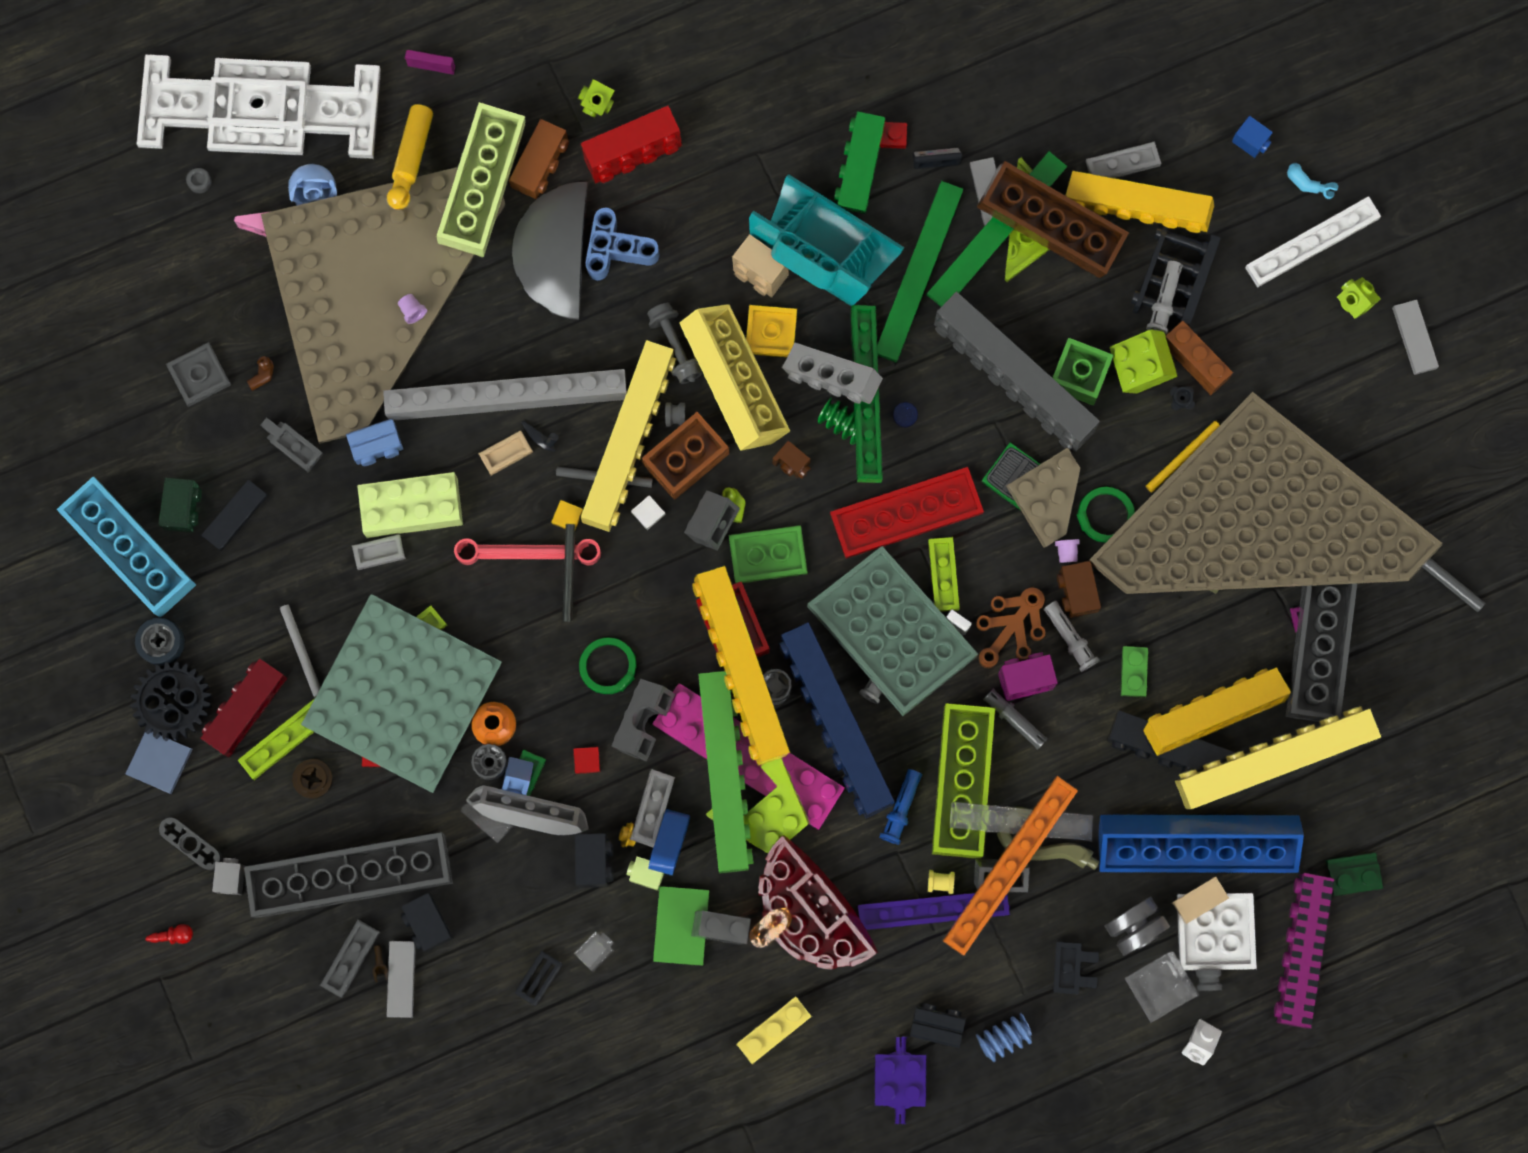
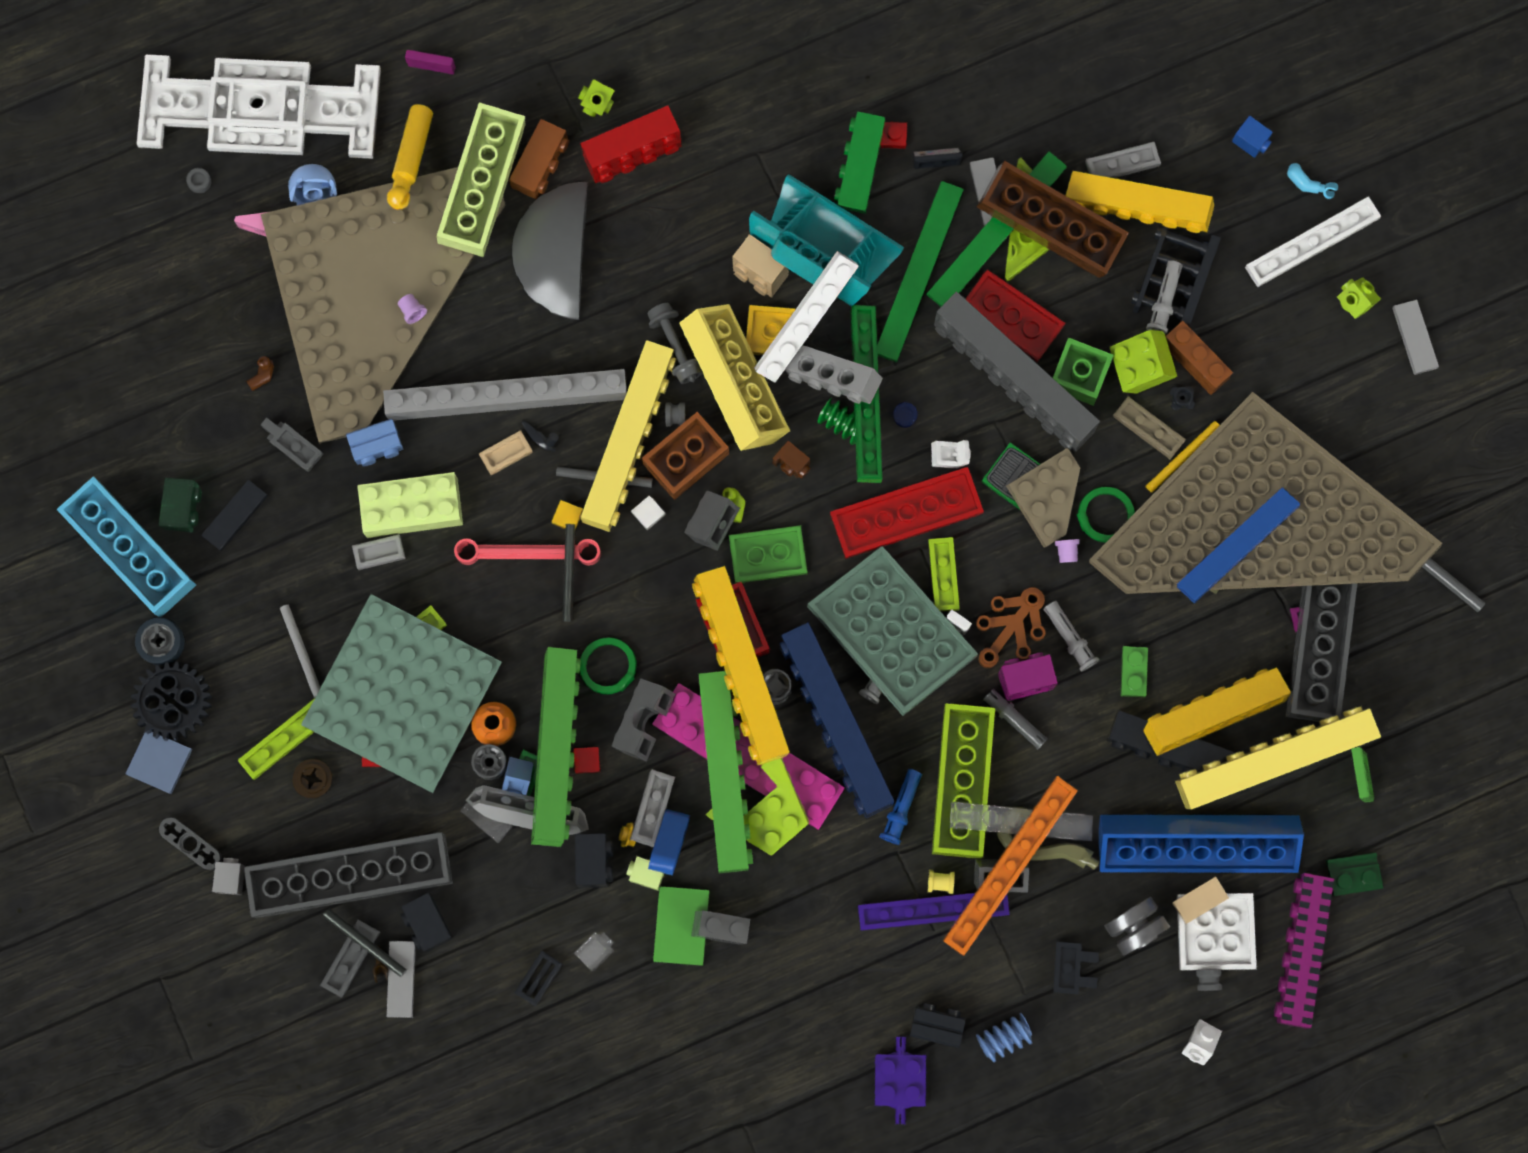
red bar [145,924,193,944] -> none
dark grey tile [166,342,231,407] -> none
dark red brick [201,658,287,758] -> none
medium blue beam [586,208,659,280] -> none
light yellow brick [737,997,812,1064] -> none
clear orange beam [749,908,792,948] -> none
dark red brick [759,835,878,969] -> none
reddish brown brick [1057,561,1101,618] -> none
clear brick [1125,952,1199,1023] -> none
none -> pearl dark grey bar [323,909,407,977]
none -> bright green brick [531,647,581,847]
none -> white plate [754,251,859,382]
none -> white bracket [931,440,971,469]
none -> red tile [965,269,1065,363]
none -> dark tan tile [1113,396,1186,460]
none -> blue tile [1177,487,1300,603]
none -> bright green tile [1351,747,1375,803]

